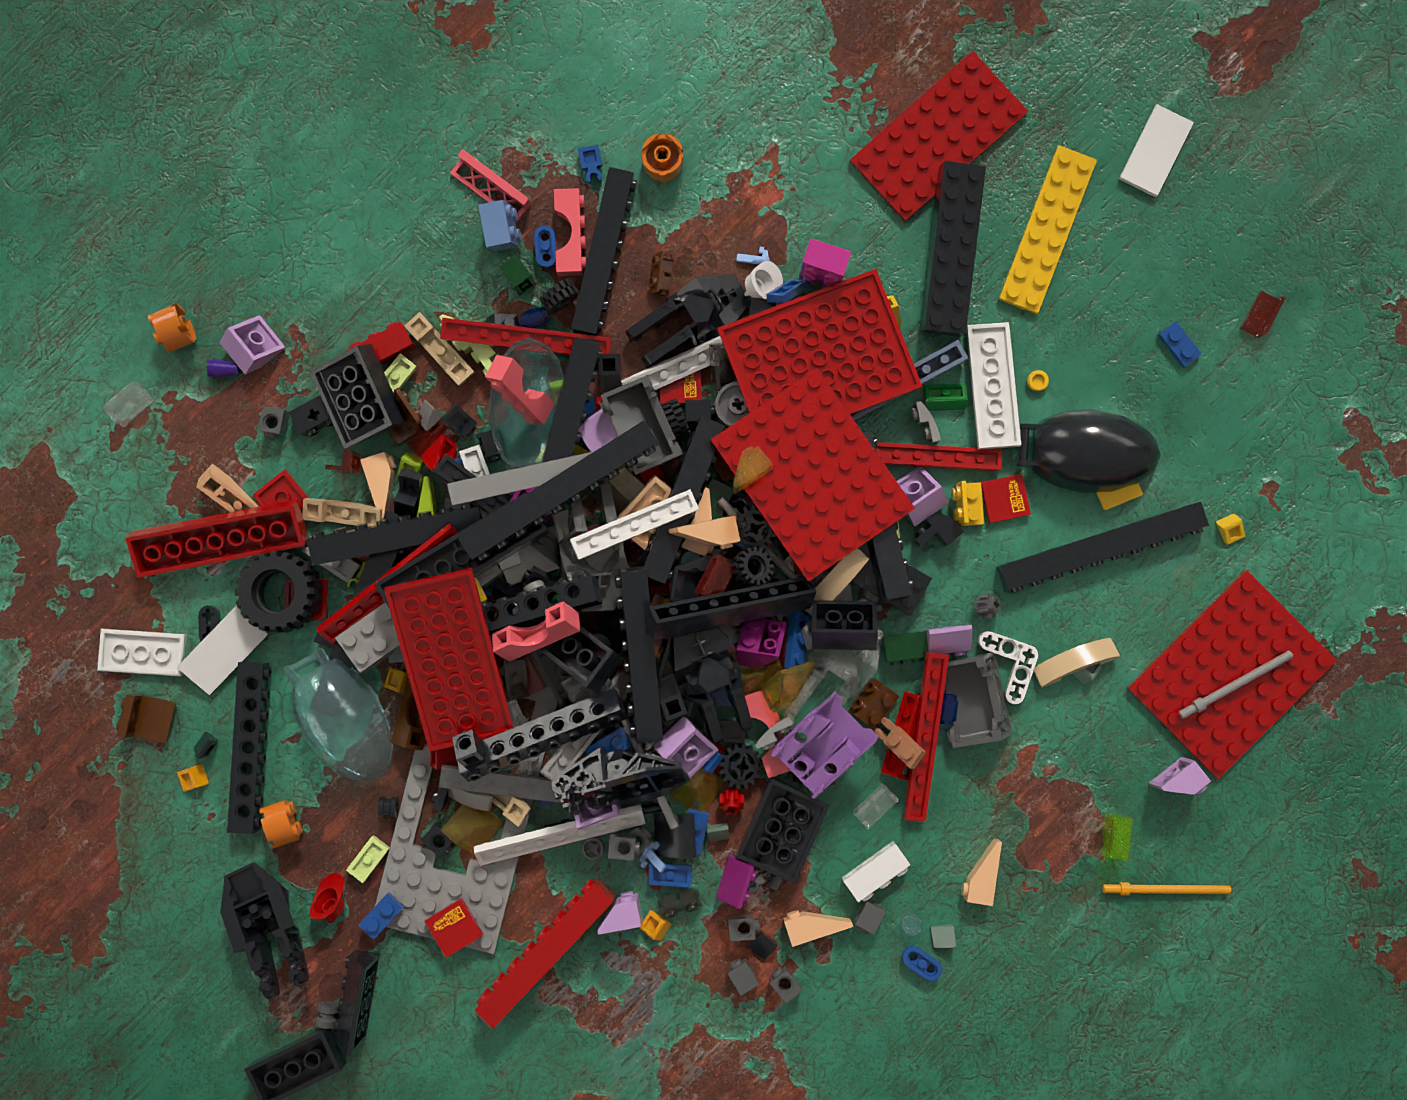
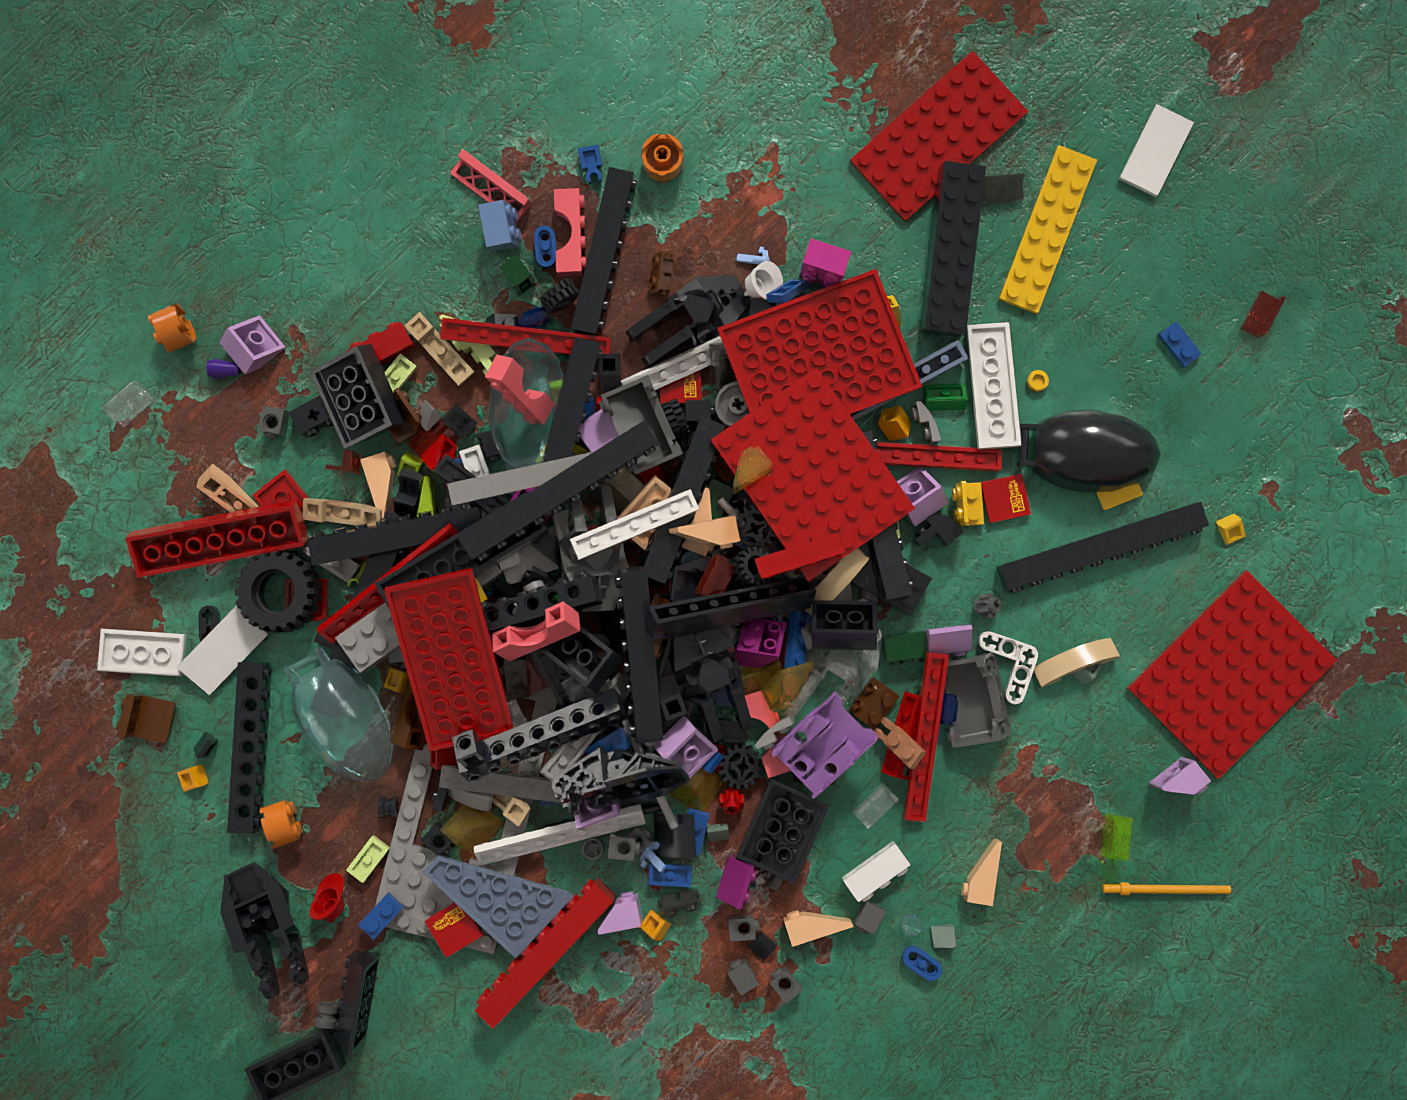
light grey bar [1178,651,1293,719] -> none
none -> sand blue wing [422,855,574,958]
none -> red fence [754,533,846,580]
none -> light orange panel [878,405,911,441]
none -> clear smoke panel [982,173,1025,204]

